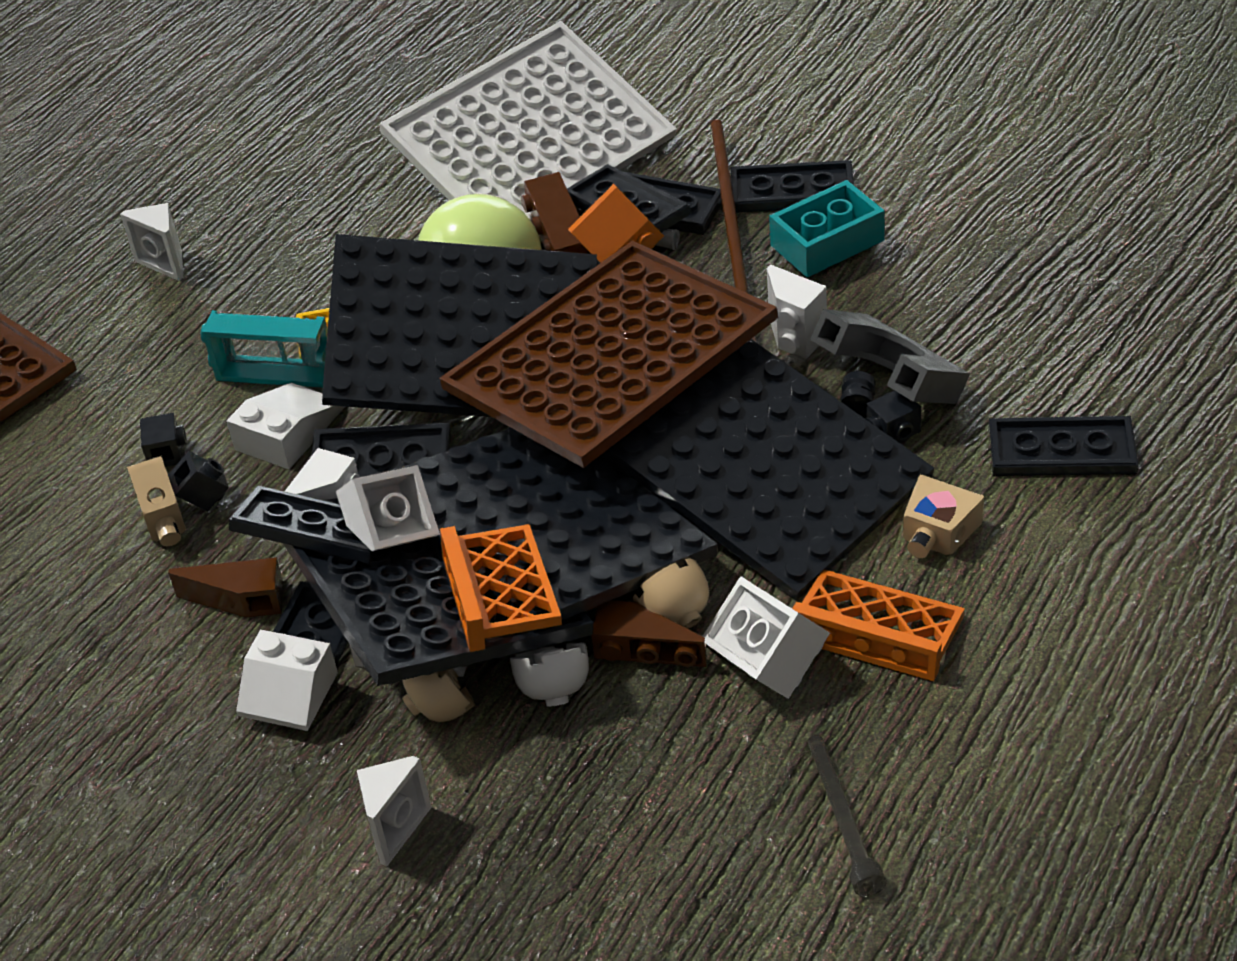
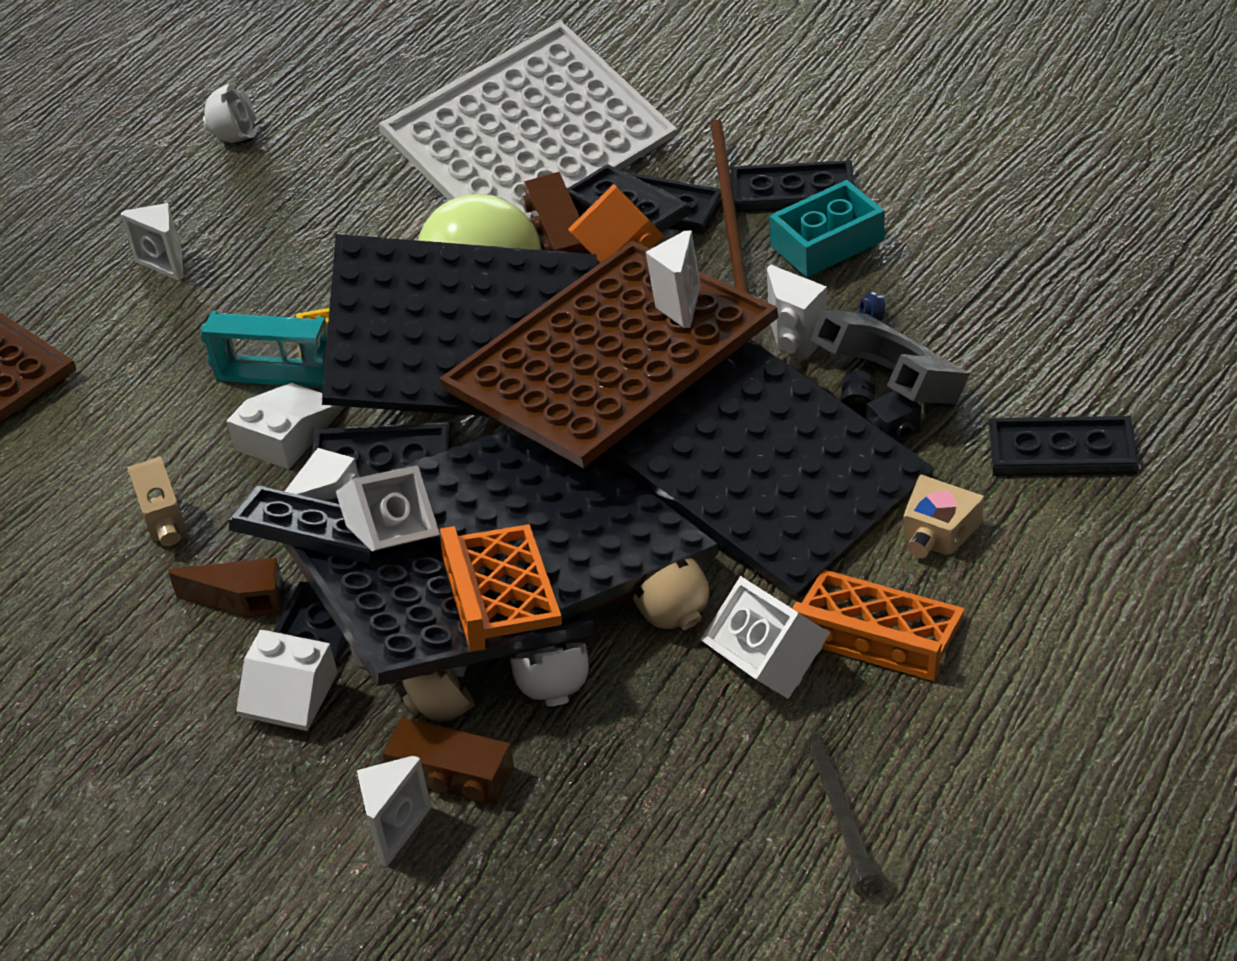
black brick [140,412,187,467] -> none
black brick [168,451,229,512] -> none
reddish brown slope [591,601,707,667] -> none
none -> white cylinder [203,83,257,143]
none -> reddish brown brick [382,717,514,804]
none -> white slope [646,231,701,328]
none -> dark blue plate [859,291,885,321]

